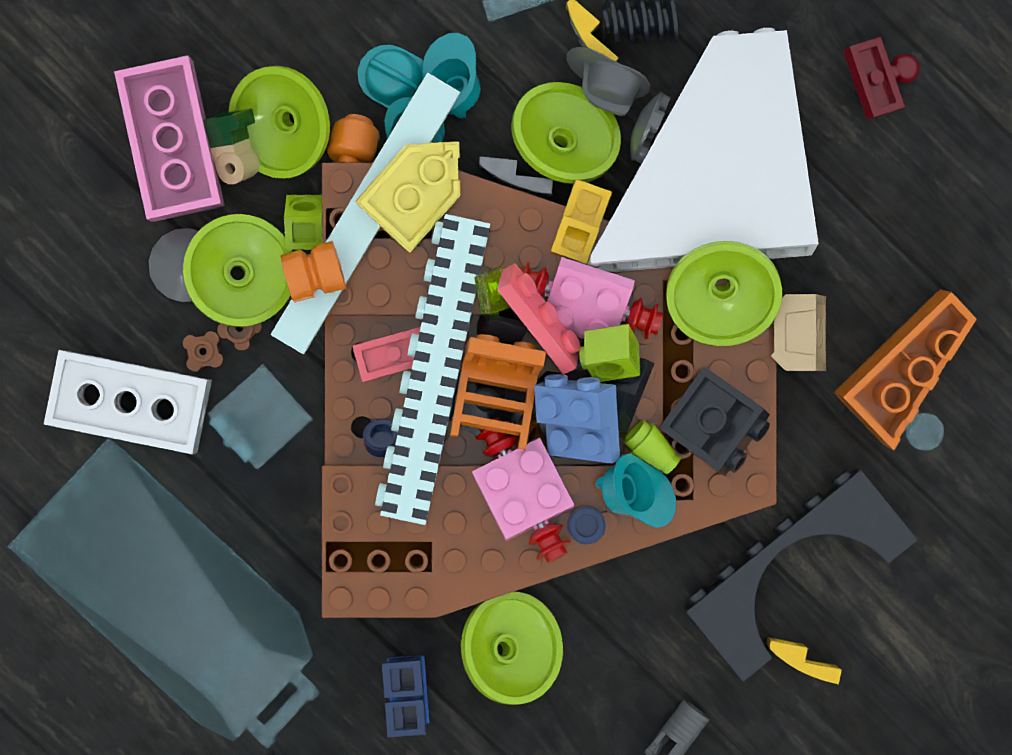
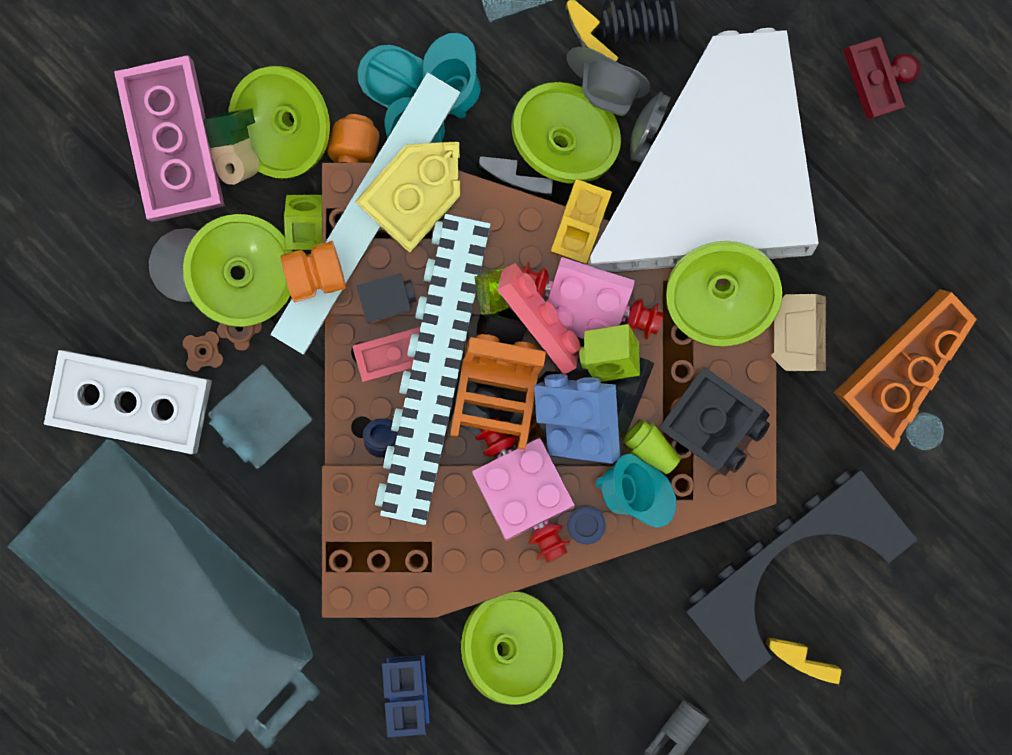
none -> black brick [356,273,417,324]

